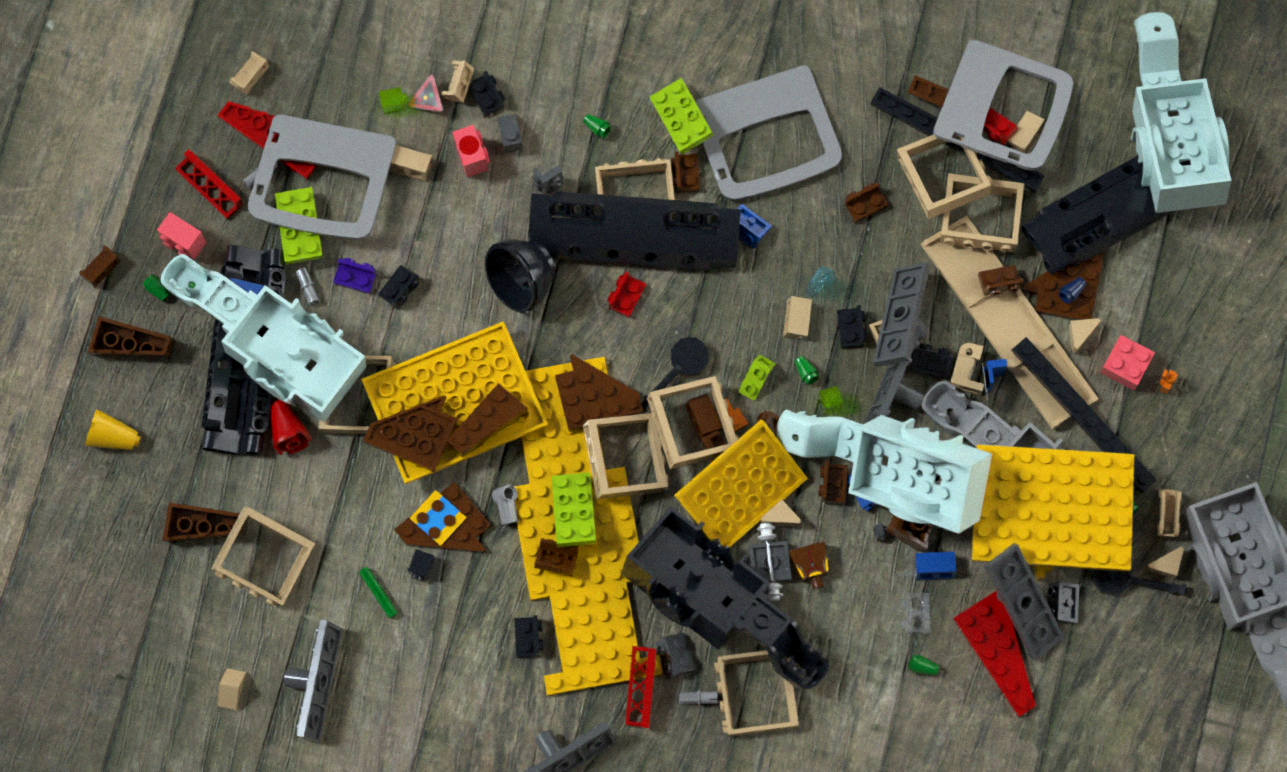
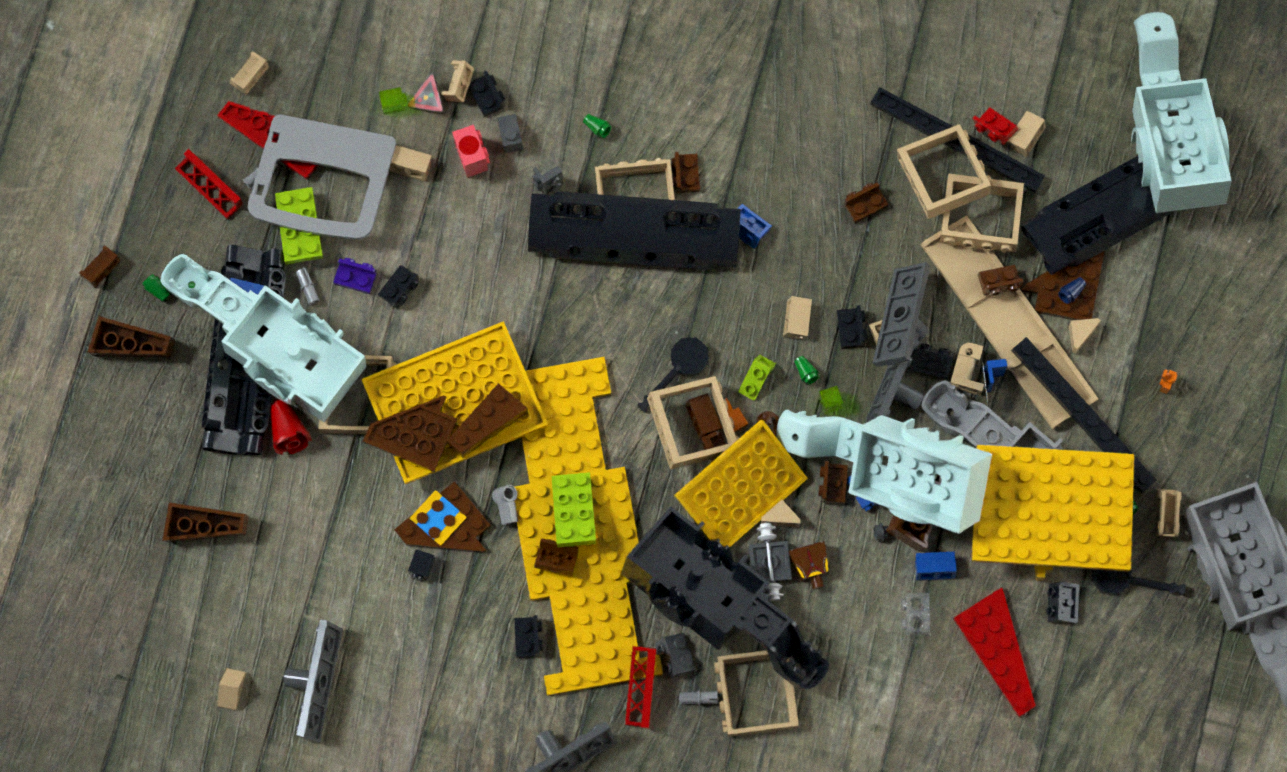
yellow cone [85,409,141,450] -> none
coral brick [157,212,207,261] -> none
tan window [211,507,315,607] -> none
green axle [359,567,398,618] -> none
black piece [485,239,555,314] -> none
reddish brown wing [555,355,643,431] -> none
tan window [583,413,669,500] -> none
red bracket [607,271,646,318] -> none
lime plate [650,78,714,155] -> none
light grey door [695,65,842,201] -> none
clear light blue bracket [805,265,837,297] -> none
reddish brown hinge [907,75,949,107] -> none
green cone [908,654,939,676] -> none
light grey door [933,40,1073,171] -> none
dark grey plate [984,543,1064,660] -> none
coral brick [1100,335,1155,391] -> none
tan slope [1145,546,1184,579] -> none

